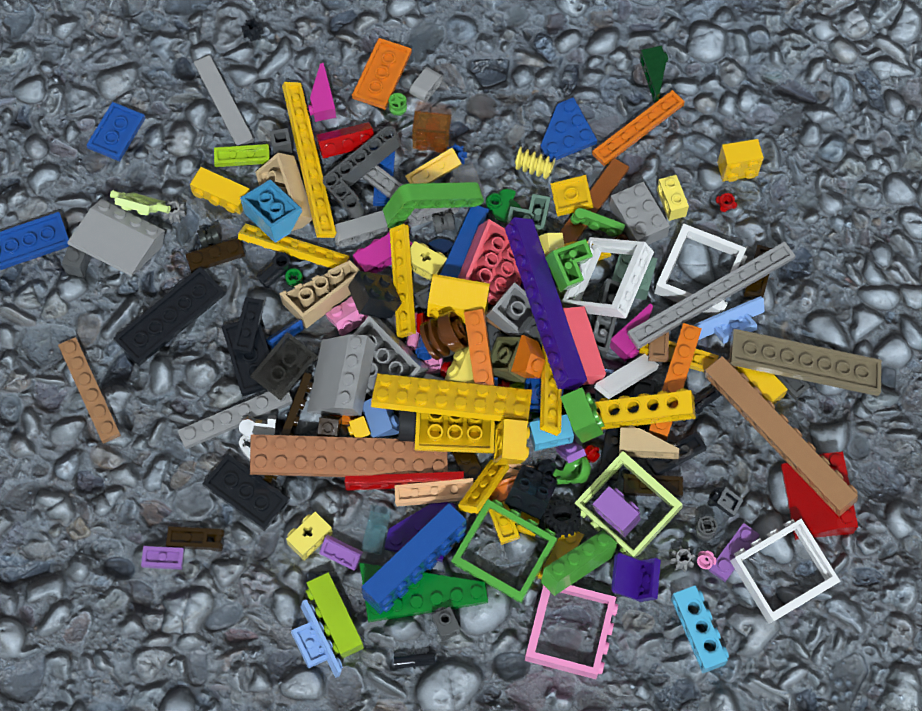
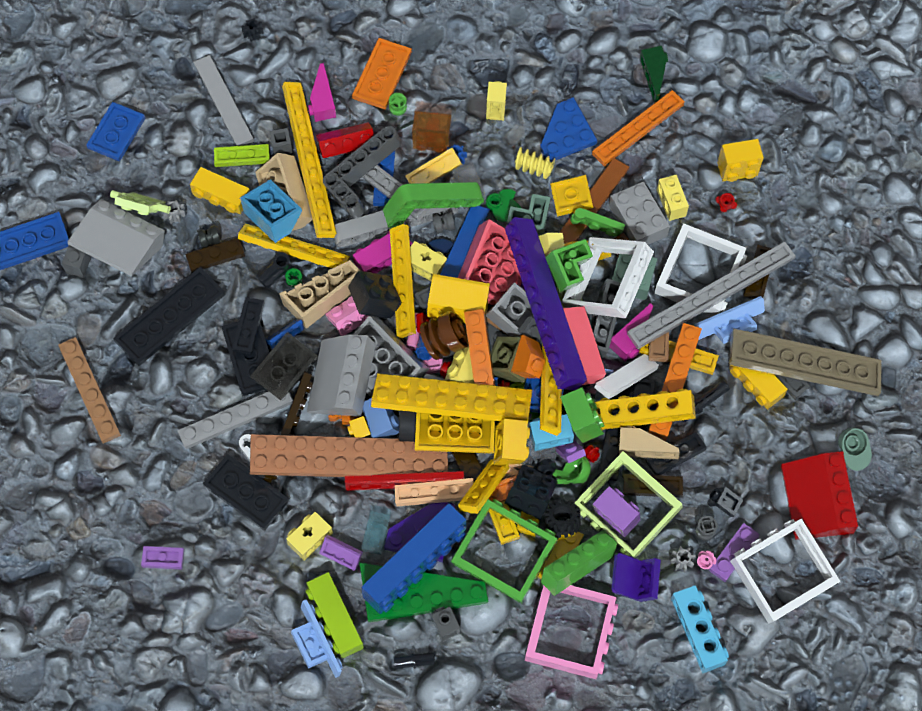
dark brown plate [166,526,225,552] -> none
leg [239,415,277,436] -> none
dark brown brick [317,415,342,437] -> none
light grey beam [409,67,443,102] -> none
medium nougat brick [705,356,858,516] -> none
none -> light yellow brick [486,81,507,121]
none -> sand green cap [838,427,872,471]

